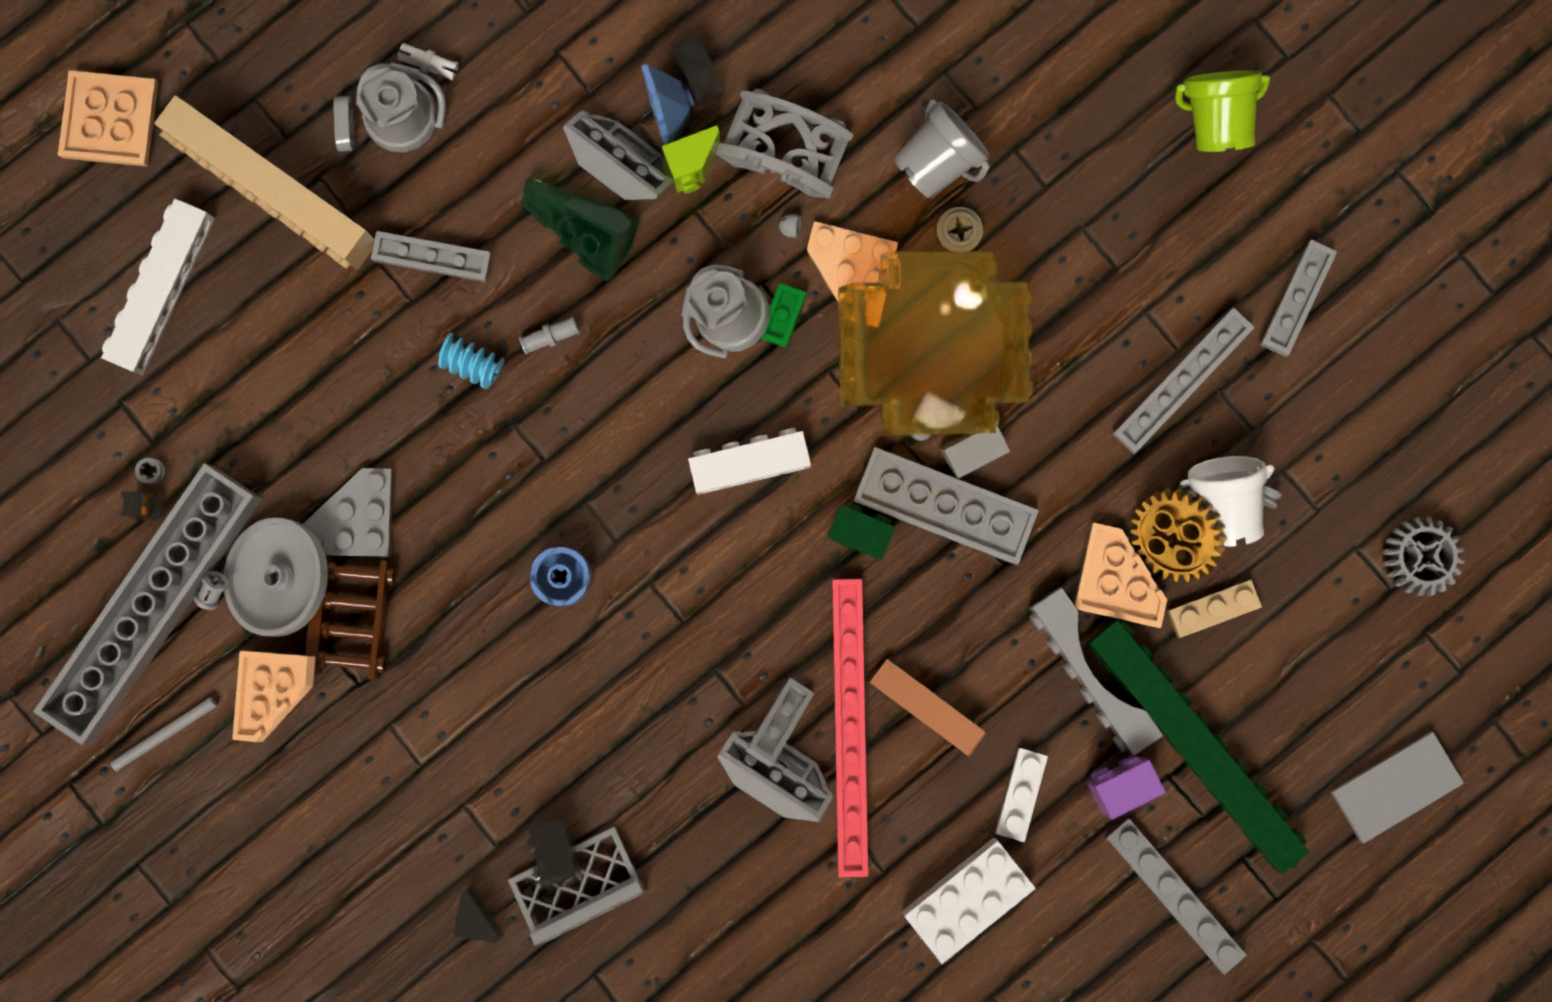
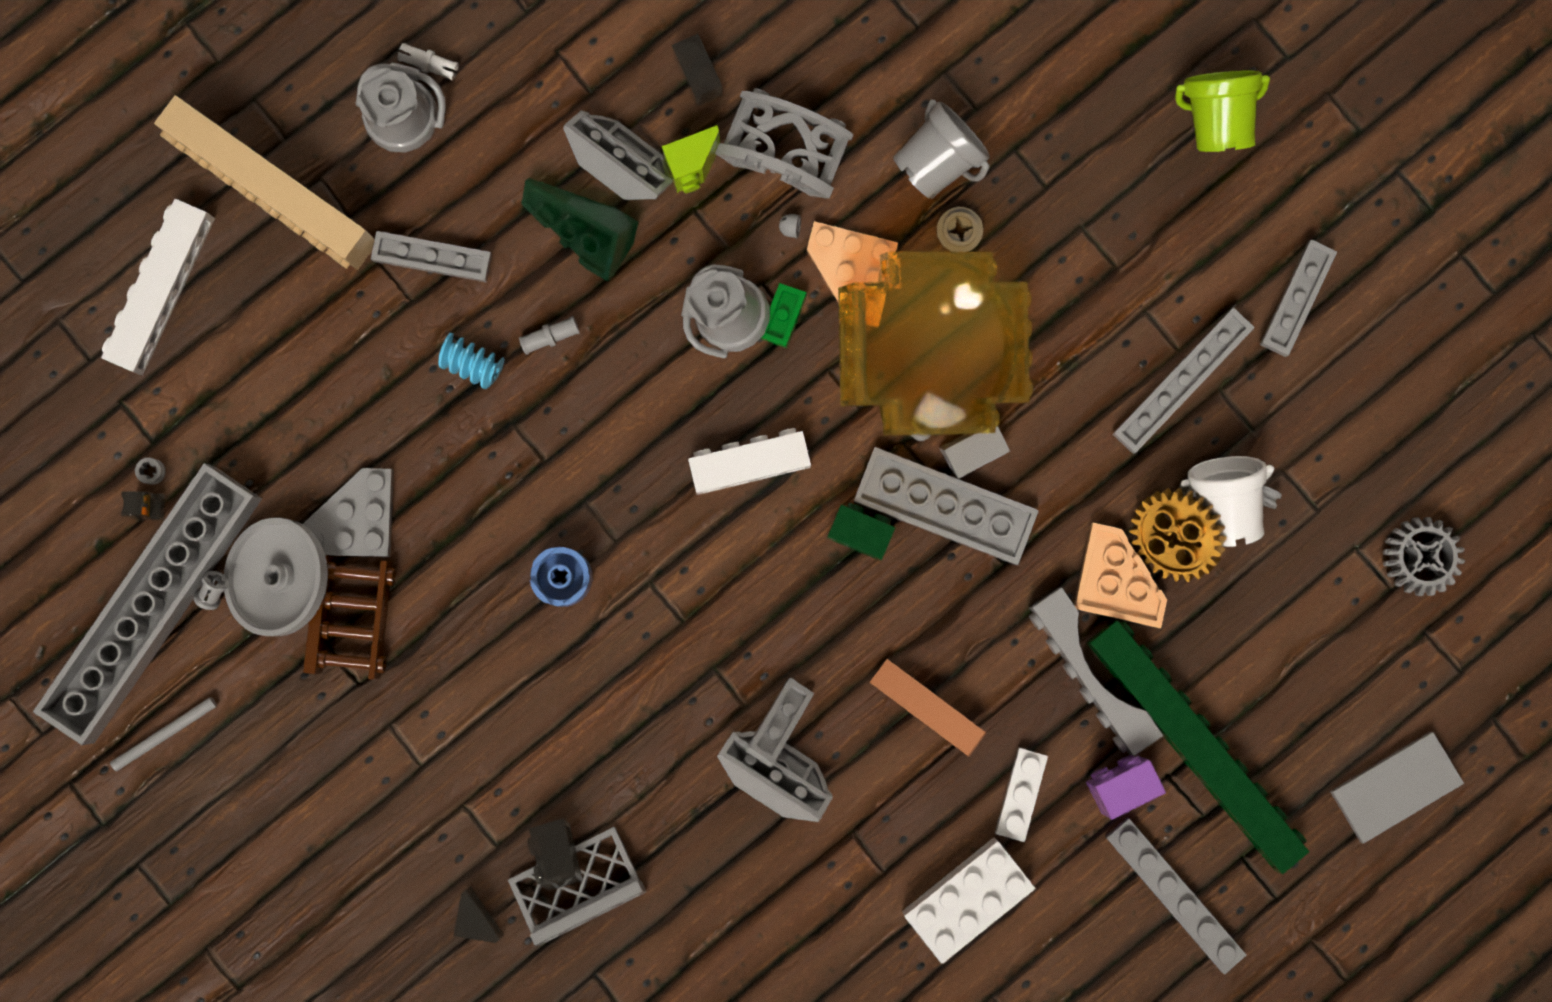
light nougat plate [58,70,159,167] -> none
light nougat plate [232,651,316,742] -> none
light grey beam [334,96,355,152] -> none
medium blue wedge [642,64,694,145] -> none
coral plate [832,579,868,877] -> none
tan plate [1167,580,1262,638] -> none

